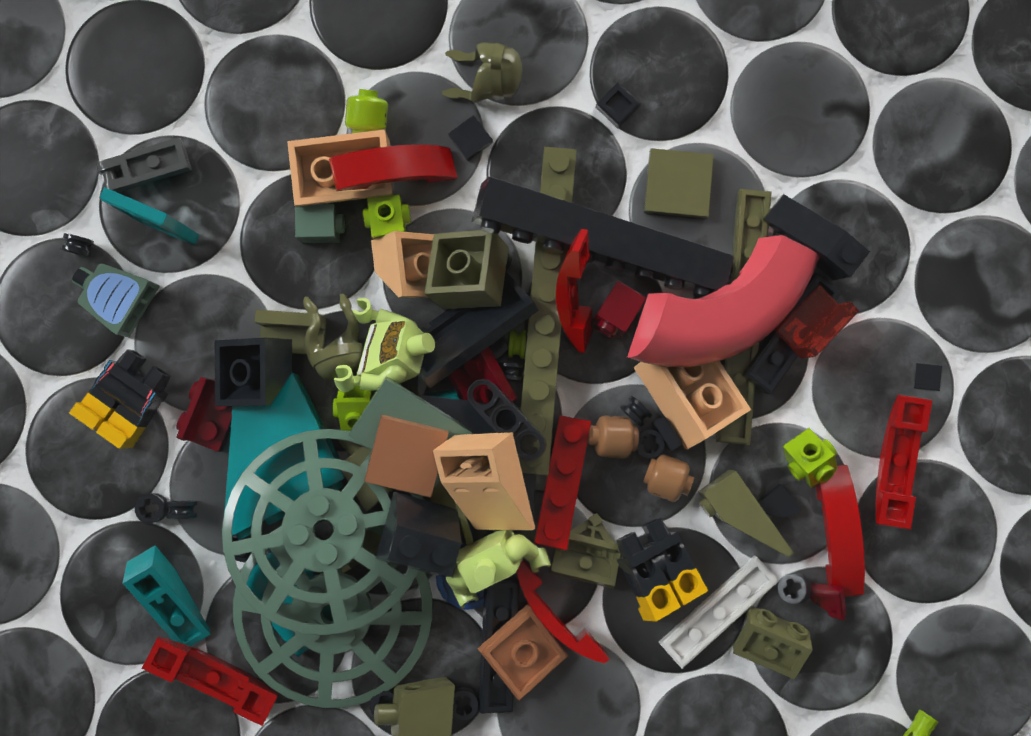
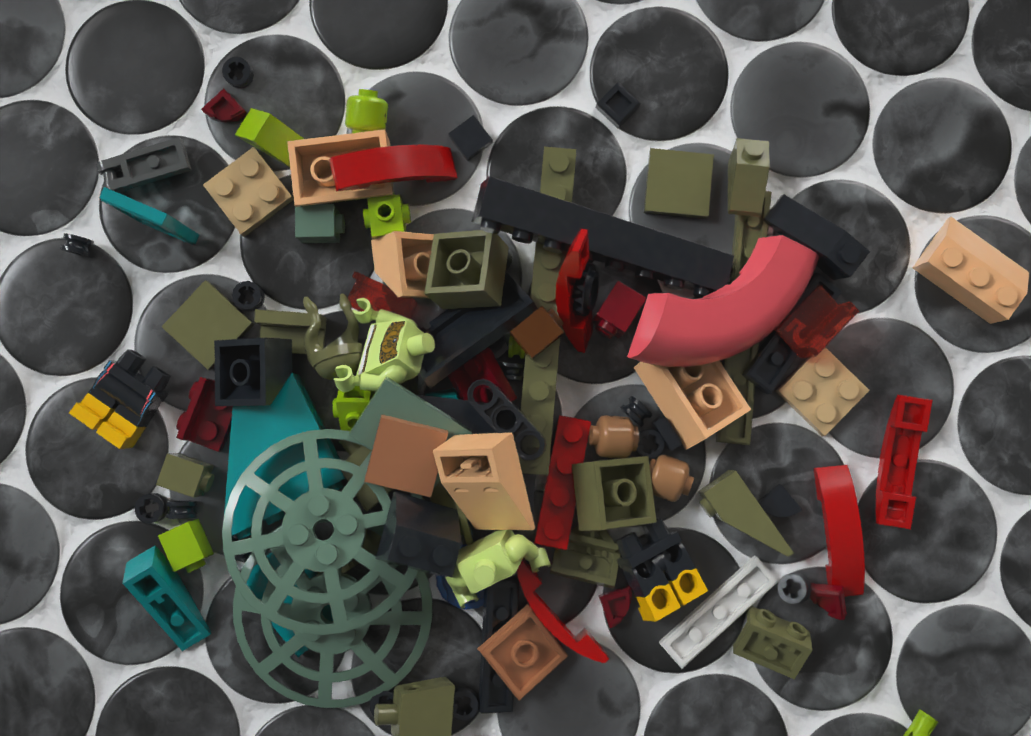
torso [72,263,160,338] -> none
red slope [141,637,279,726] -> none
olive hair [442,42,523,102] -> none
lime brick [783,428,837,488] -> none
black sticker [914,363,942,391] -> none
none -> olive brick [156,453,214,498]
none -> lime brick [158,519,214,573]
none -> olive tile [161,280,255,371]
none -> dark red tile [201,88,248,123]
none -> tan plate [203,147,294,237]
none -> black bush [222,57,254,89]
none -> black bush [232,281,265,311]
none -> lime slope [235,108,304,167]
none -> clear red panel [348,271,417,319]
none -> reddish brown brick [510,306,564,360]
none -> olive brick [572,456,657,531]
none -> black gear [573,263,599,316]
none -> dark red tile [598,585,632,628]
none -> olive slope [728,138,770,217]
none -> tan plate [776,345,870,436]
none -> light nougat slope [912,217,1029,324]

